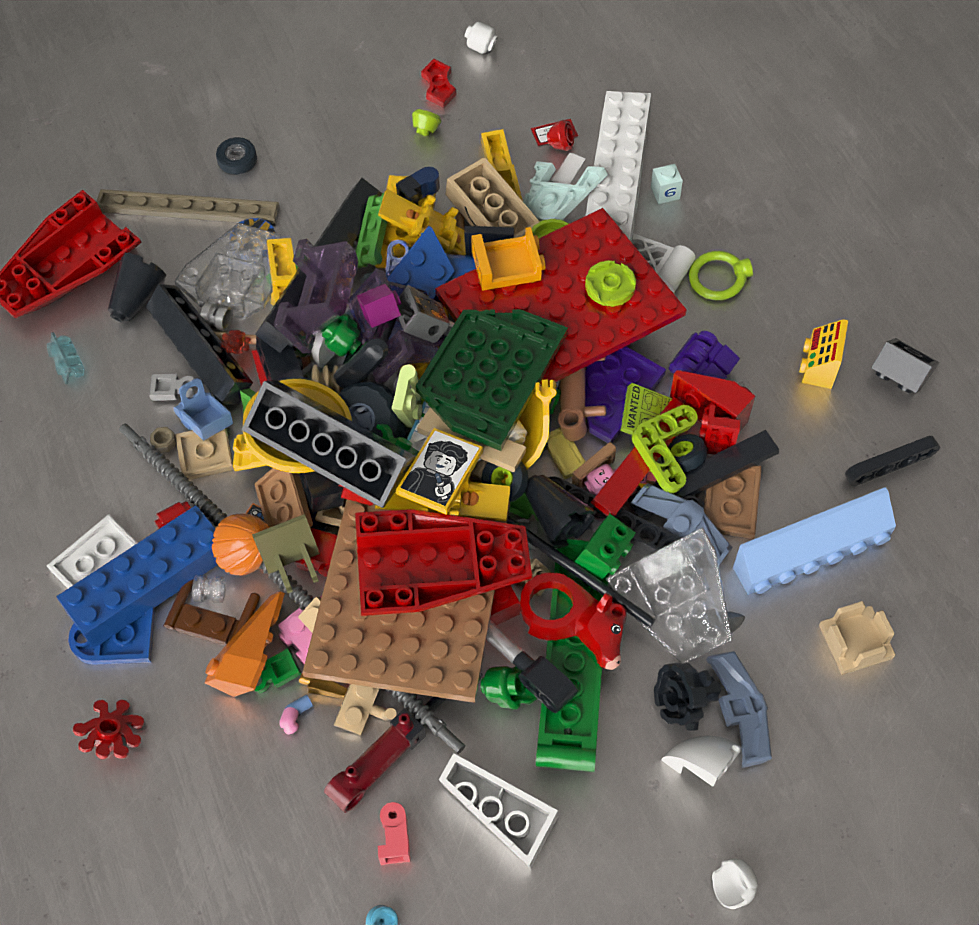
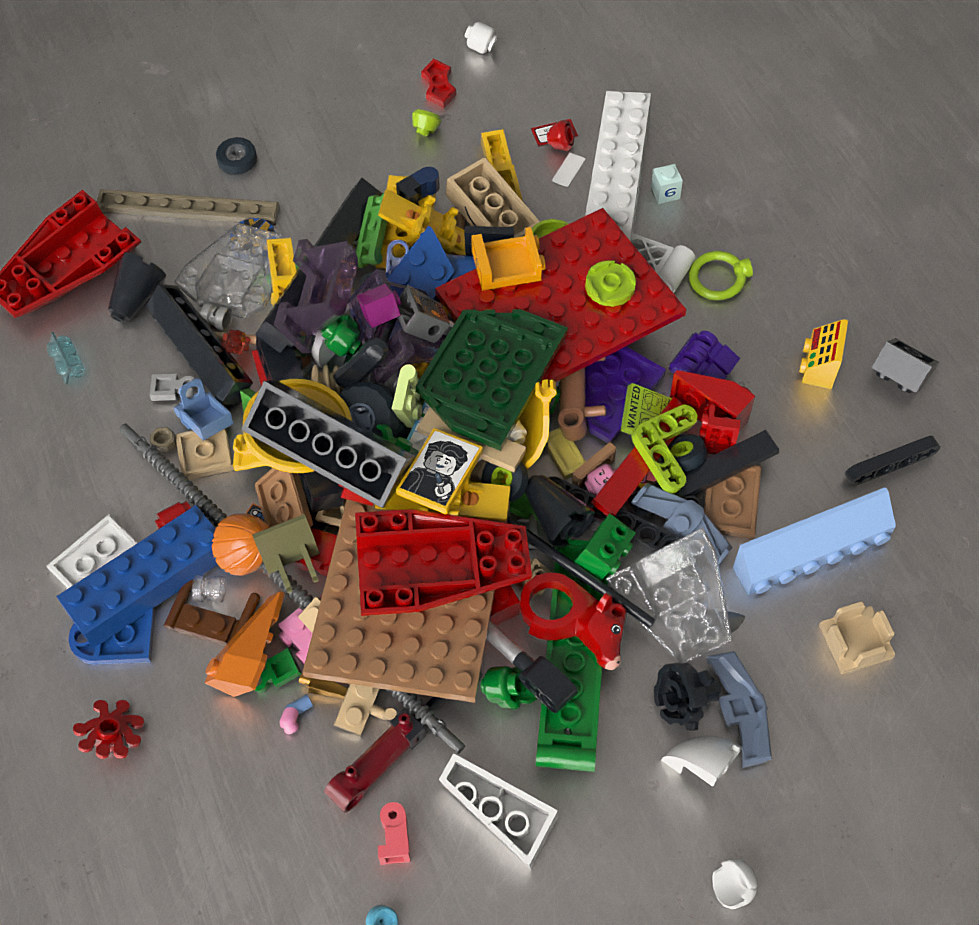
light aqua wing [523,162,608,222] -> none

